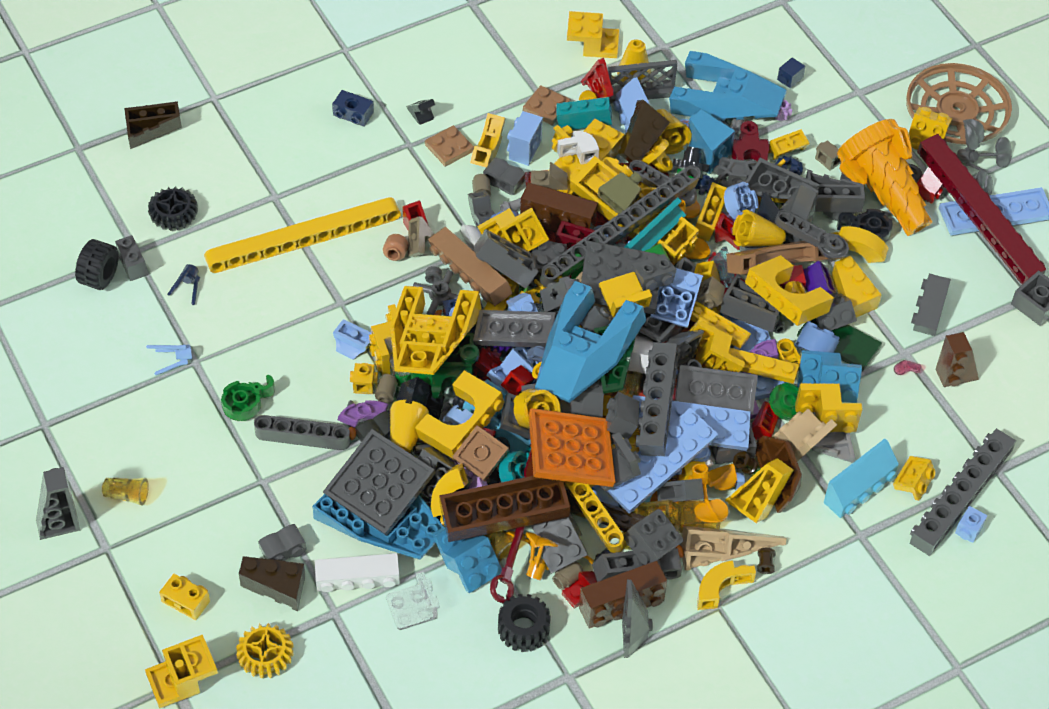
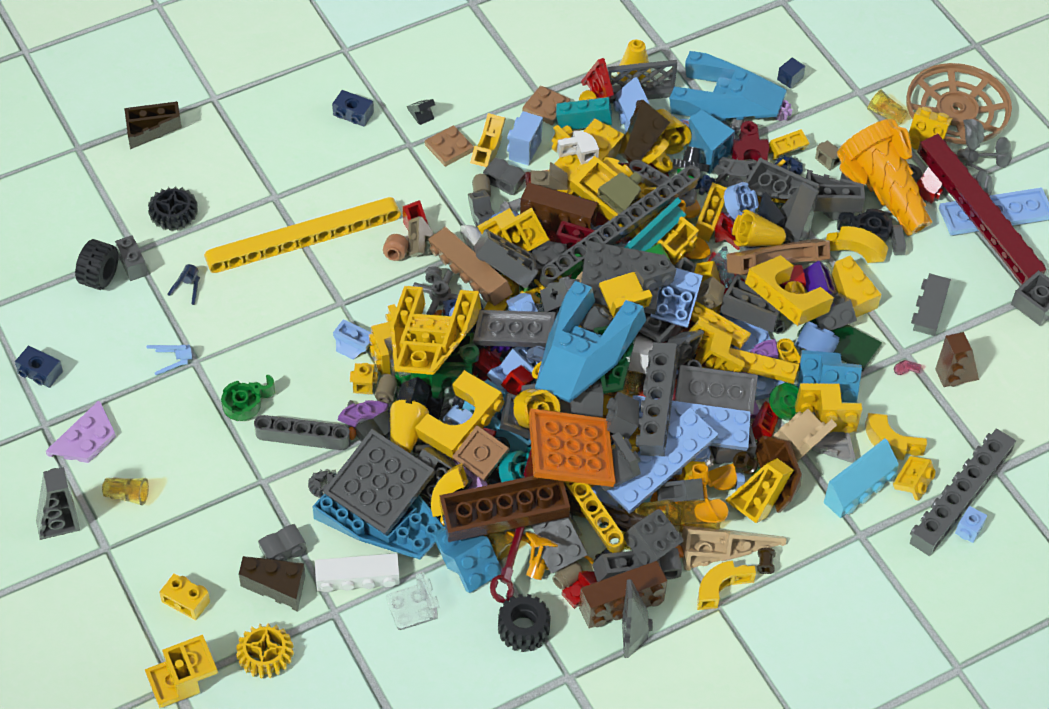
yellow bracket [567,11,619,59] -> none
dark grey beam [775,210,849,260] -> none
none -> dark blue brick [15,345,63,388]
none -> lavender wing [46,401,116,463]
none -> dark grey gear [308,469,336,498]
none -> yellow arch [865,413,927,460]
none -> clear yellow plant [867,89,908,126]
none -> dark grey beam [890,225,906,255]

